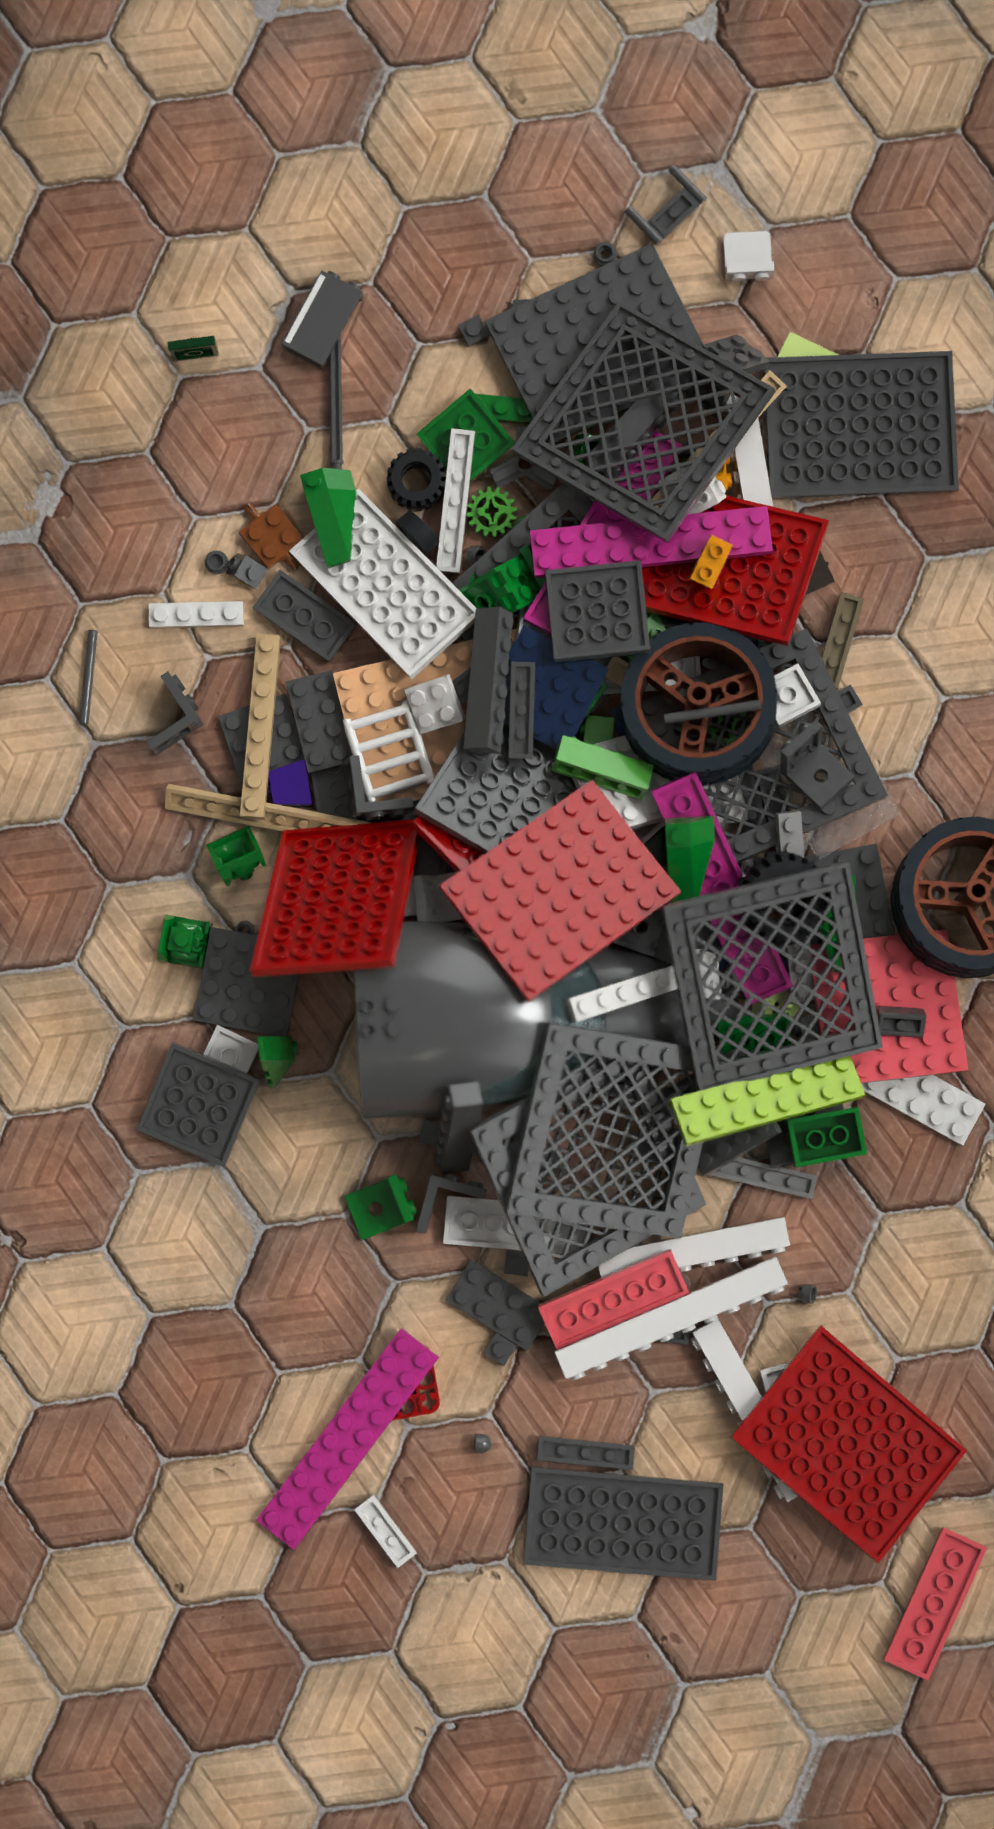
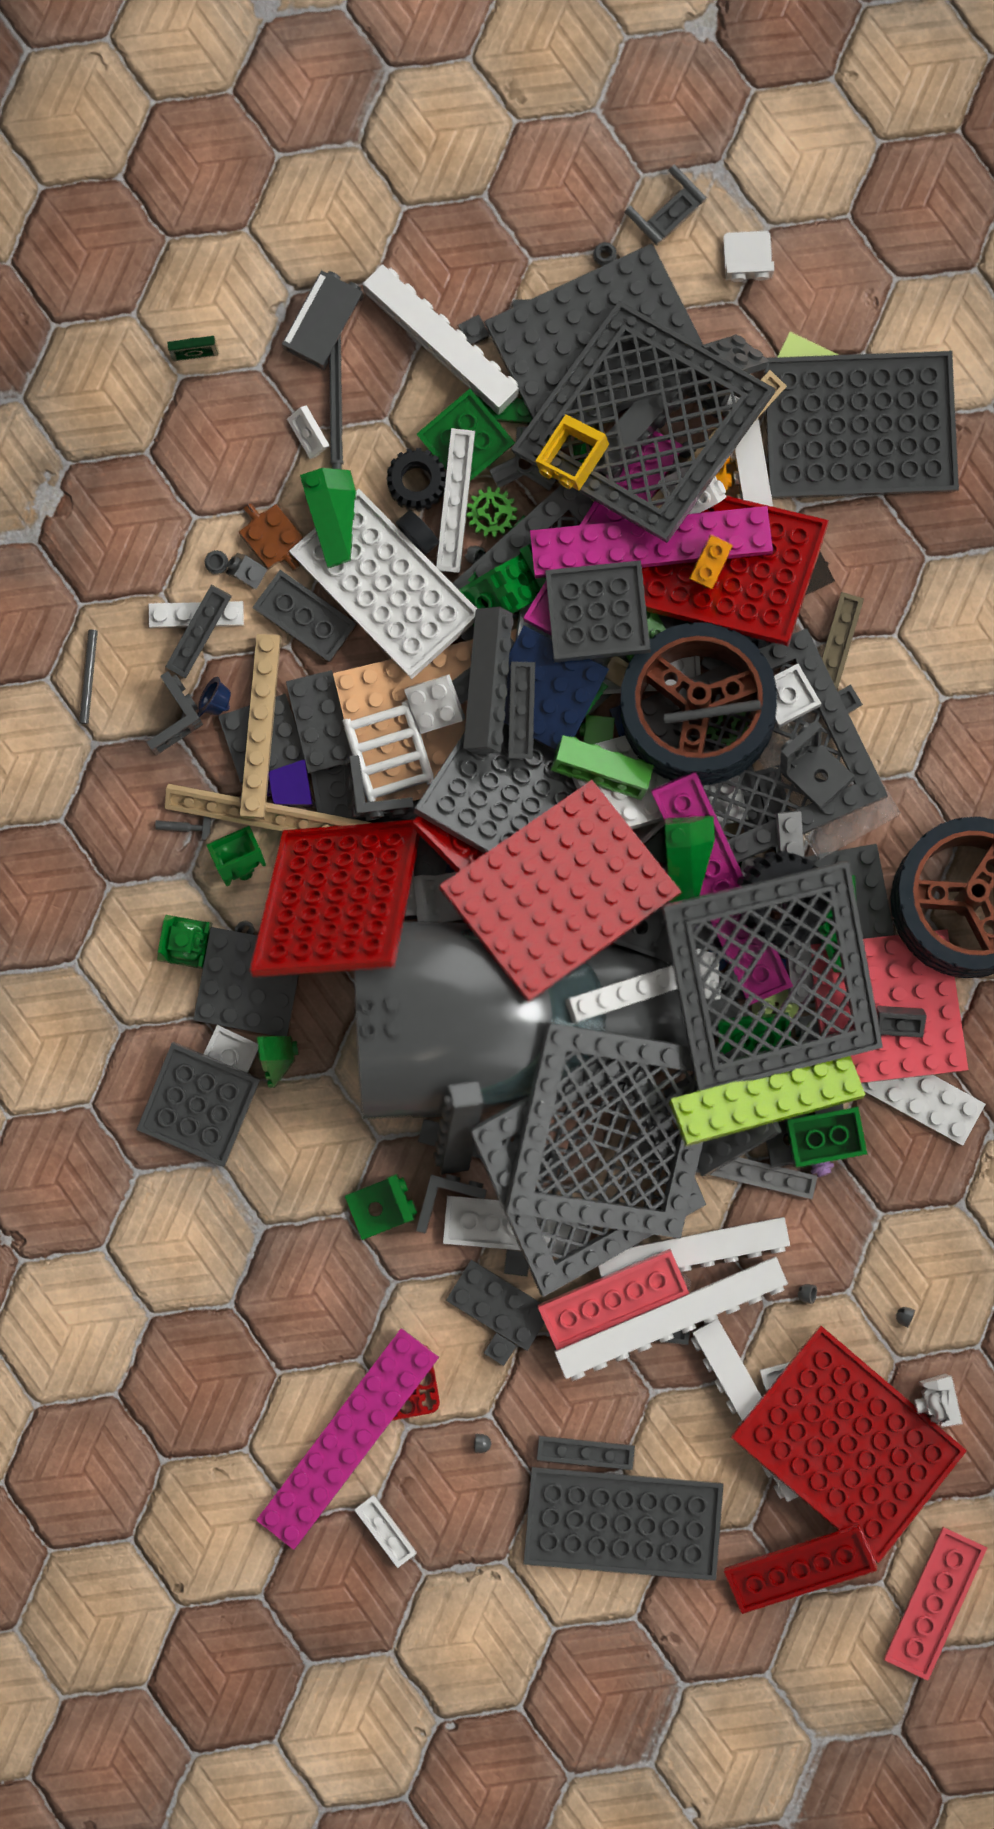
none -> dark grey piece [155,816,212,841]
none -> dark grey plate [165,584,232,678]
none -> dark blue piece [198,677,231,717]
none -> white plate [287,405,330,459]
none -> white brick [363,264,519,415]
none -> yellow window [535,414,609,491]
none -> red plate [724,1524,878,1614]
none -> lavender plate [811,1161,835,1177]
none -> dark grey hinge [896,1307,916,1328]
none -> white brick [914,1374,962,1427]

